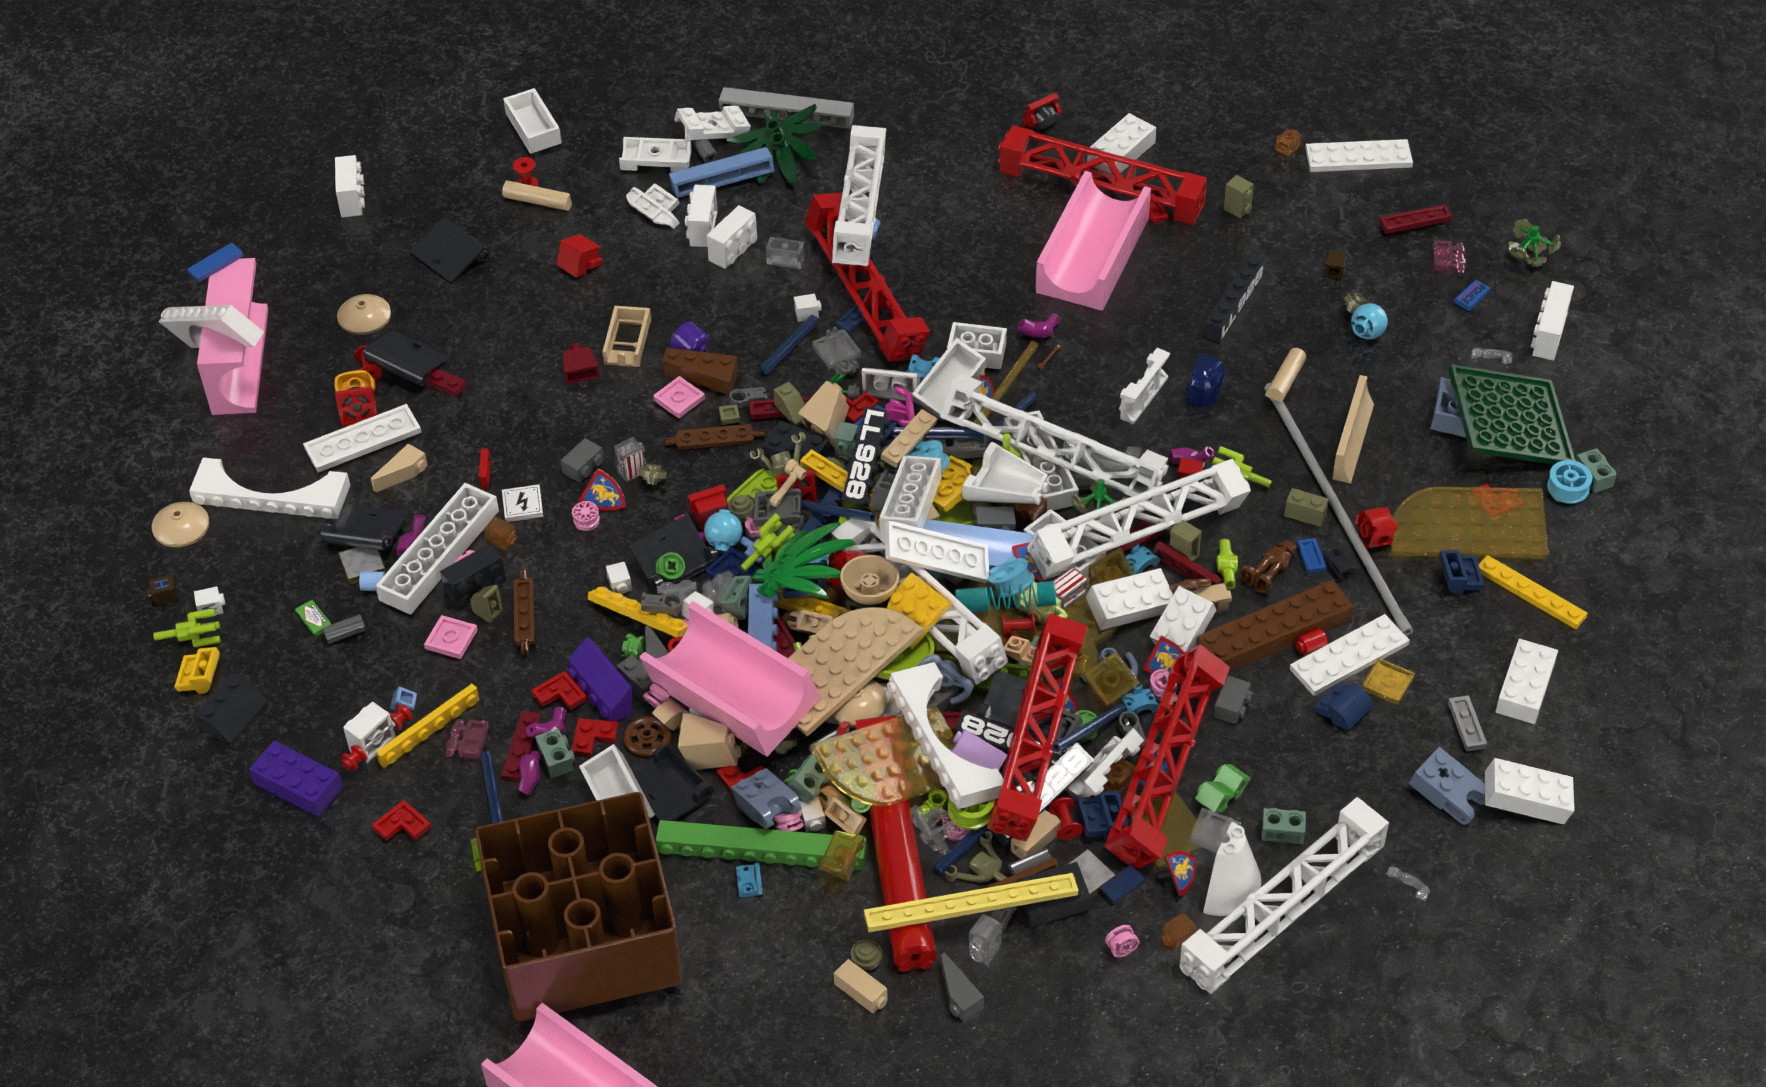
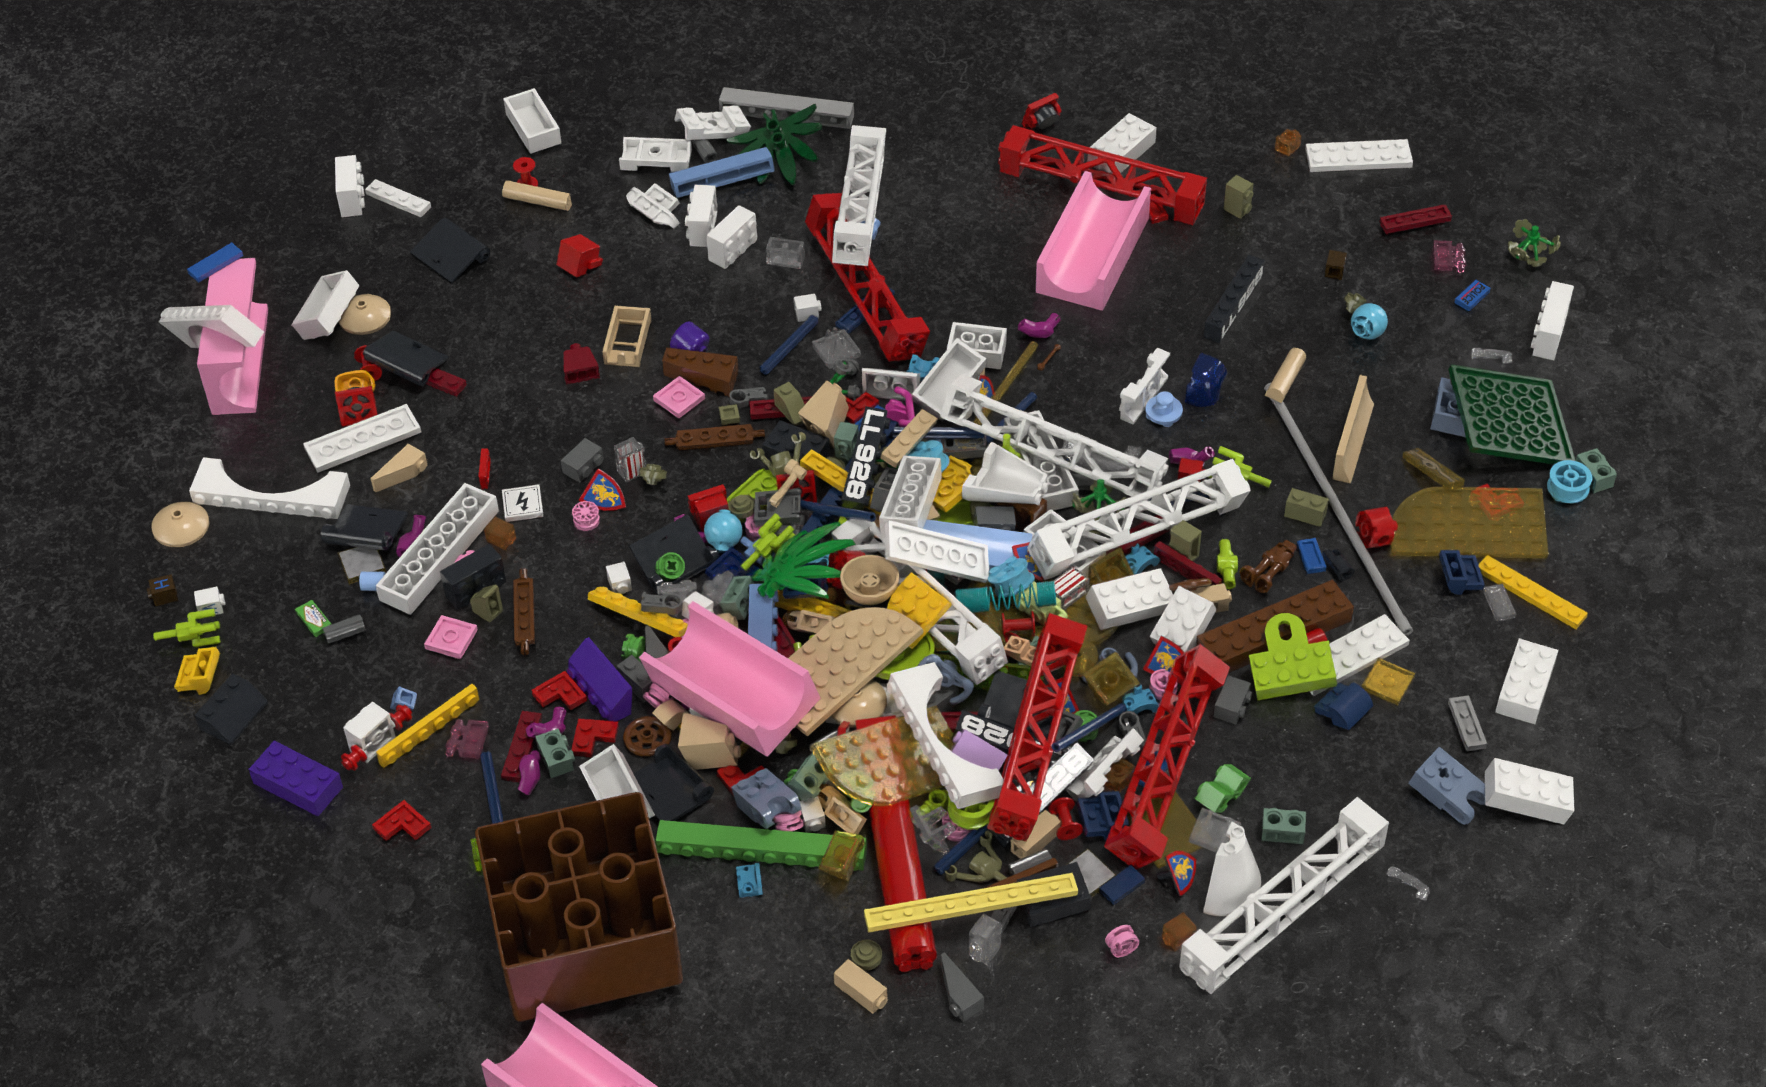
none -> white piece [292,270,359,340]
none -> white plate [365,179,431,217]
none -> light blue plate [1145,391,1183,427]
none -> lime brick [1249,613,1337,700]
none -> clear yellow tile [1403,448,1465,490]
none -> clear plate [1483,584,1516,621]

